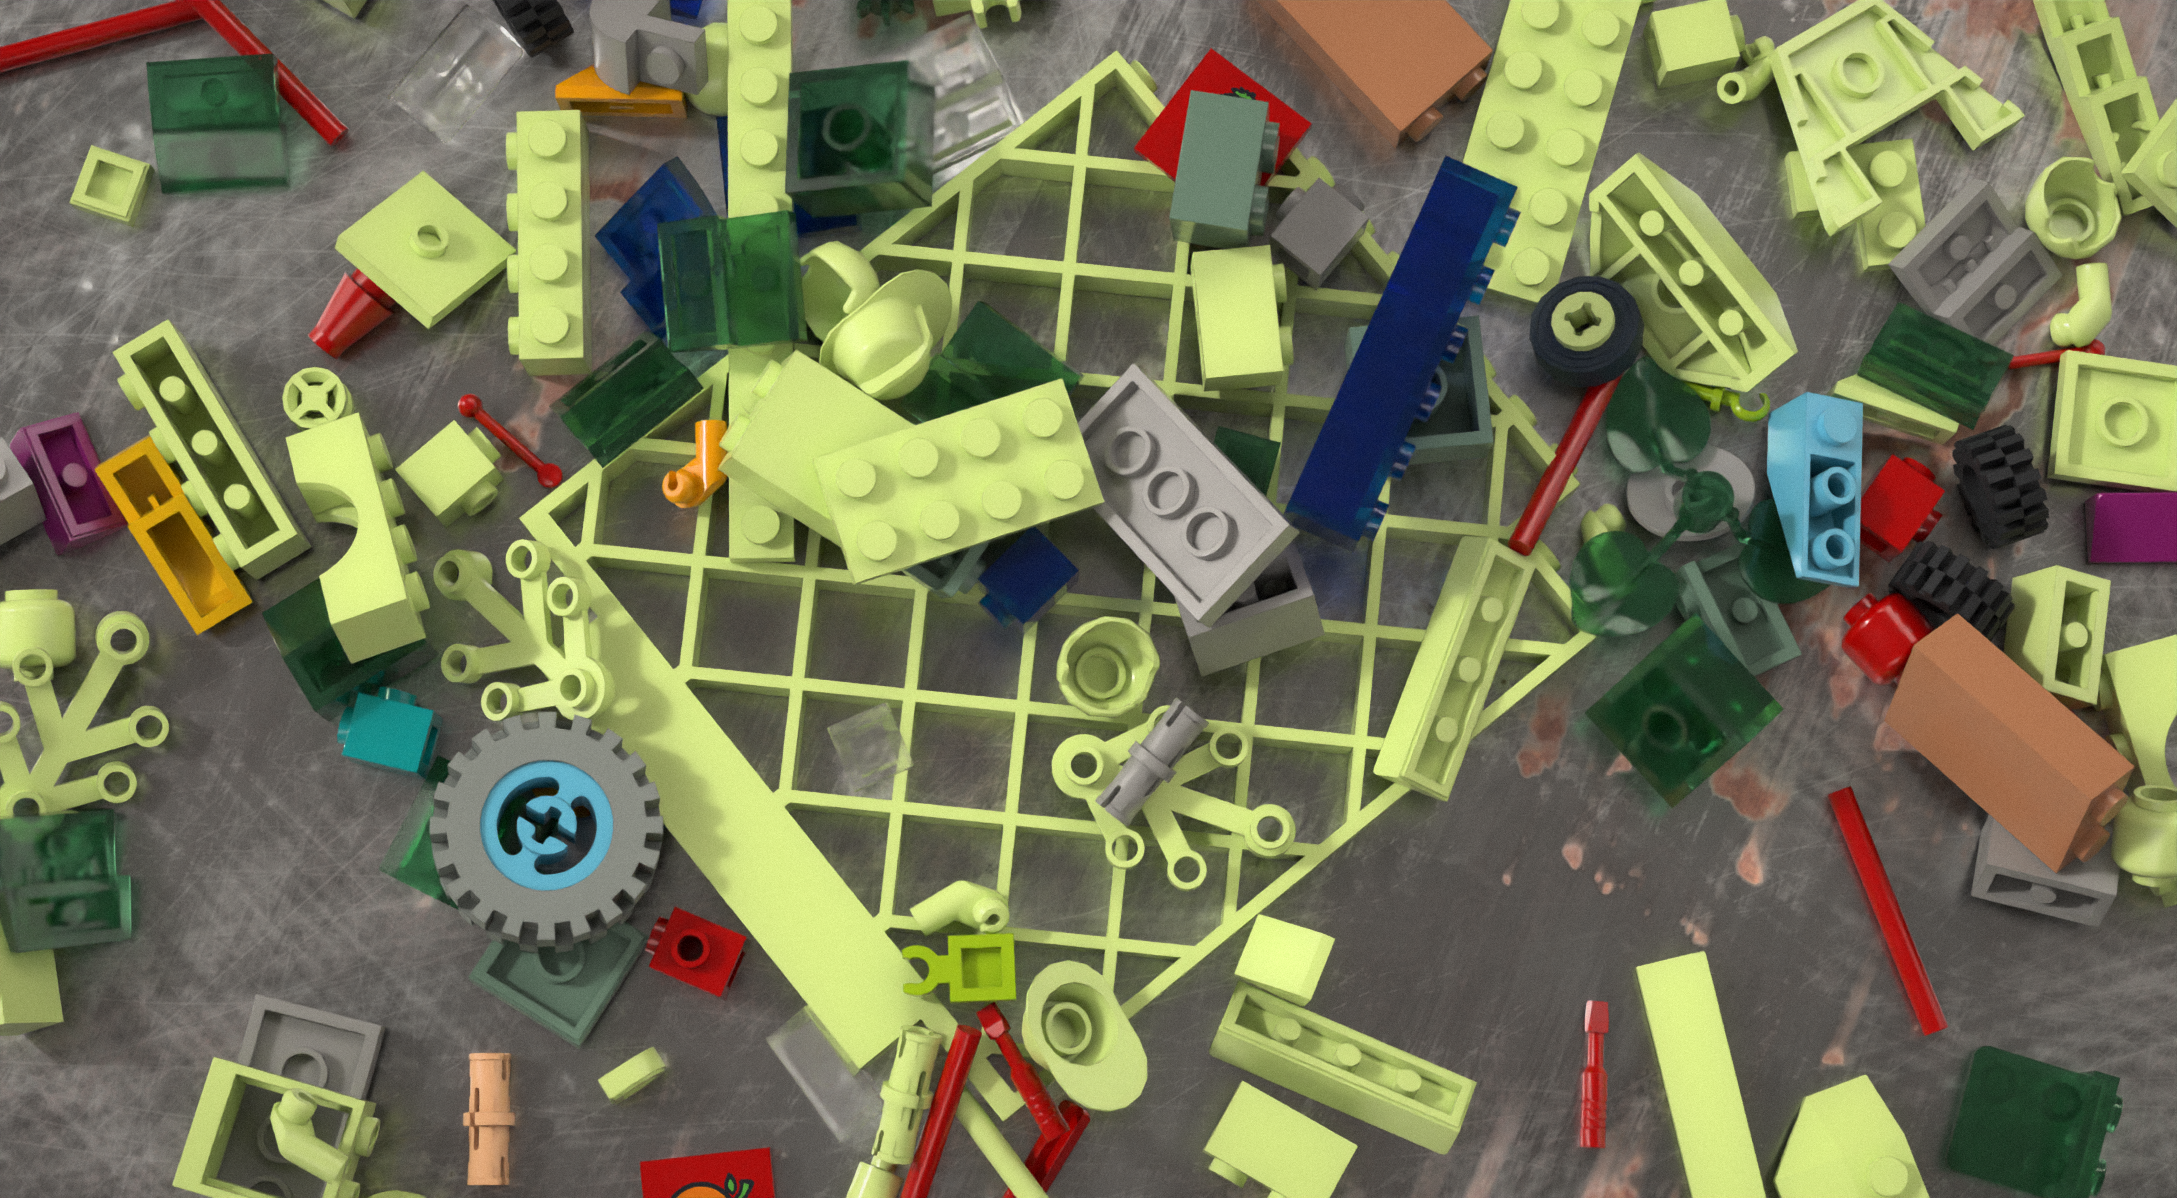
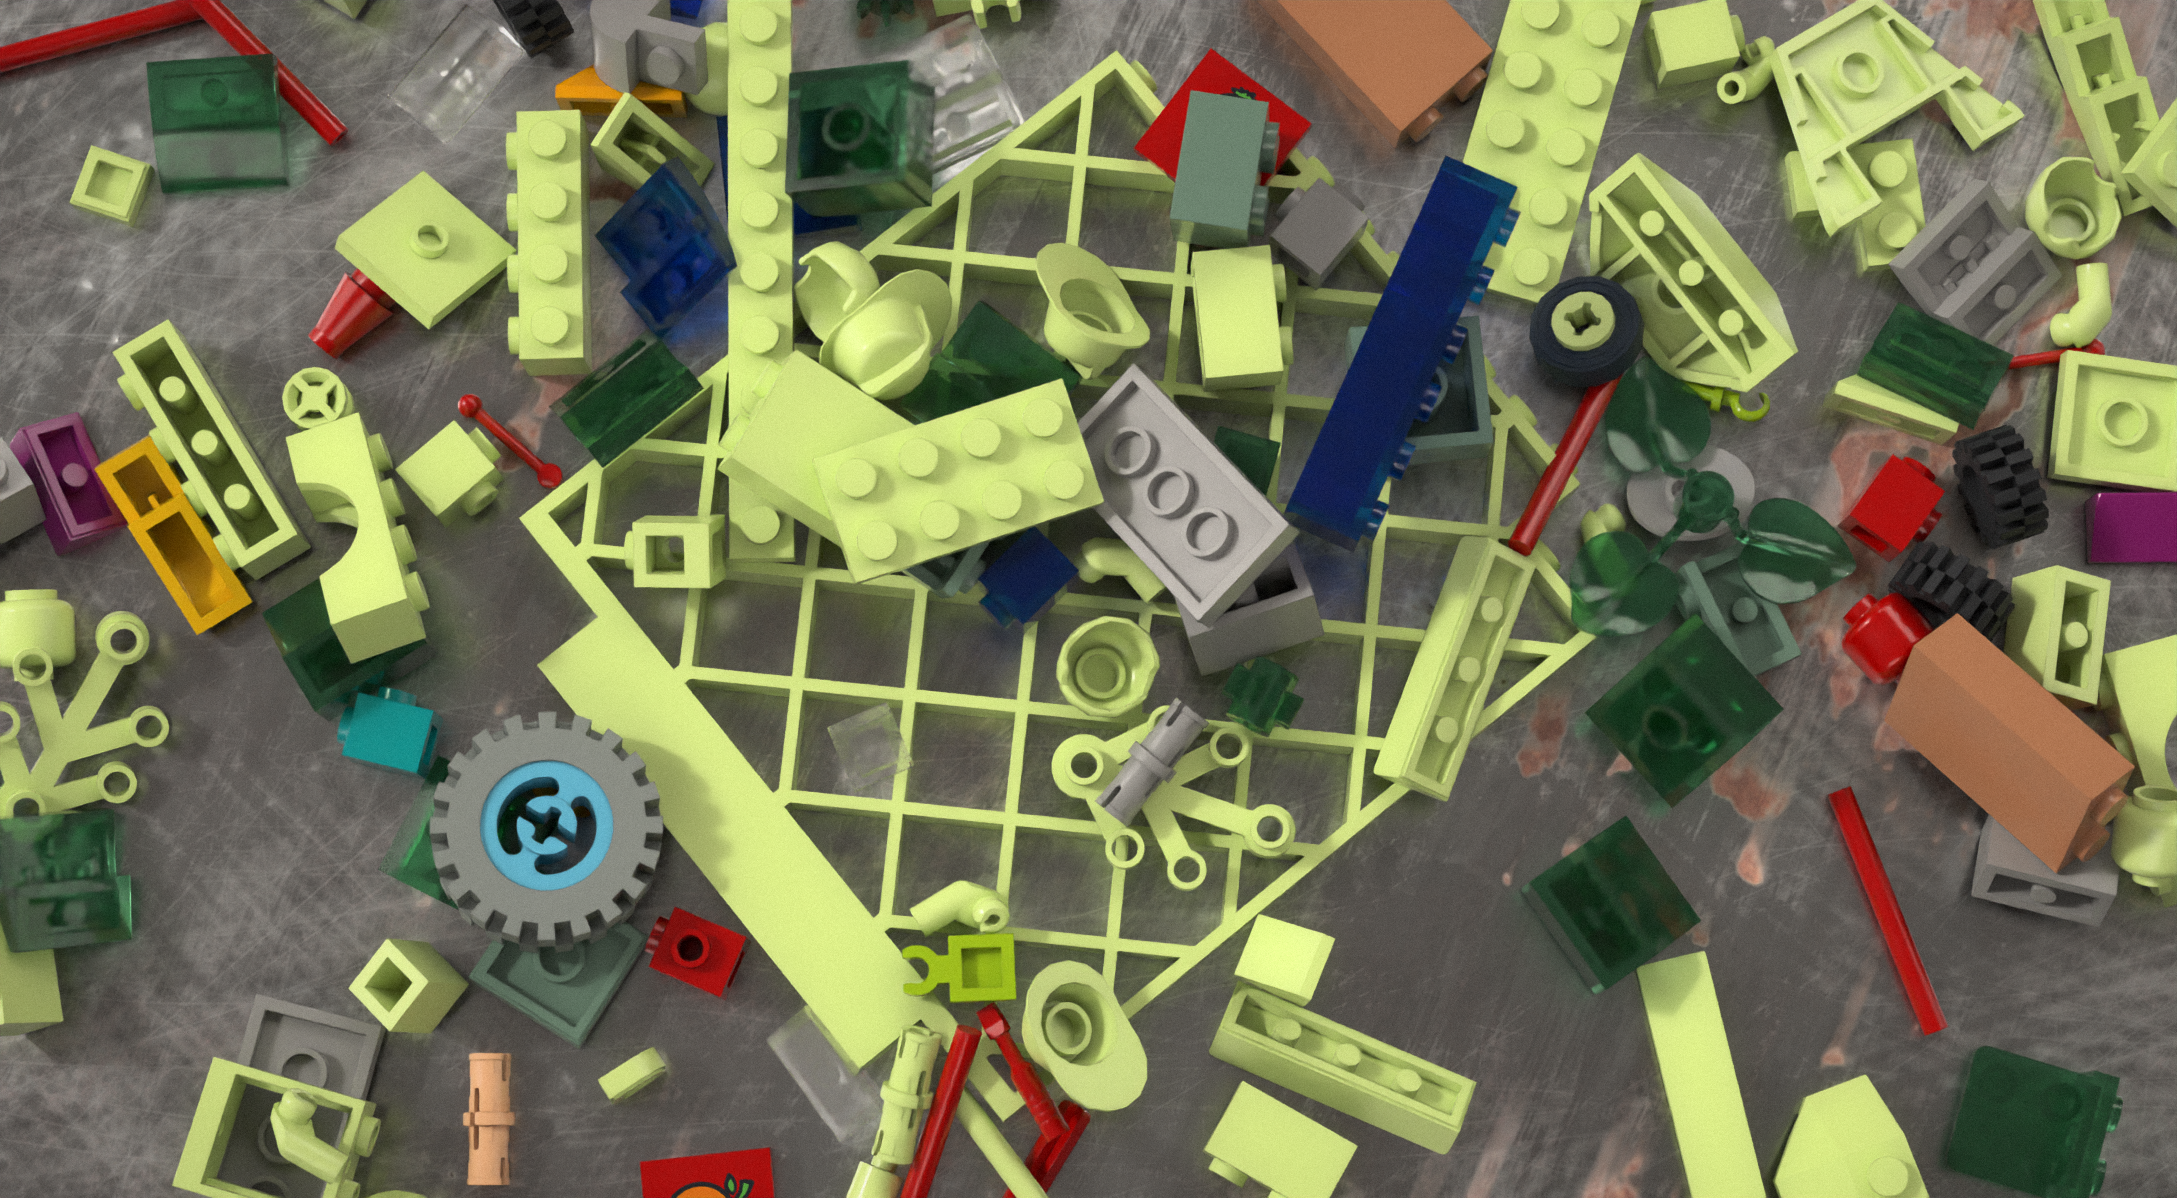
yellowish green plant [433,539,615,721] -> none
clear green slope [657,210,807,353] -> none
light orange arm [662,420,728,508] -> none
red piece [1580,1001,1609,1149] -> none
medium azure slope [1767,392,1863,589] -> none
none -> yellowish green brick [348,938,469,1034]
none -> yellowish green slope [590,92,715,215]
none -> yellowish green brick [624,514,726,588]
none -> yellowish green piece [1035,243,1150,380]
none -> yellowish green arm [1073,537,1167,604]
none -> clear green gear [1221,656,1304,737]
none -> clear green slope [1521,815,1701,995]

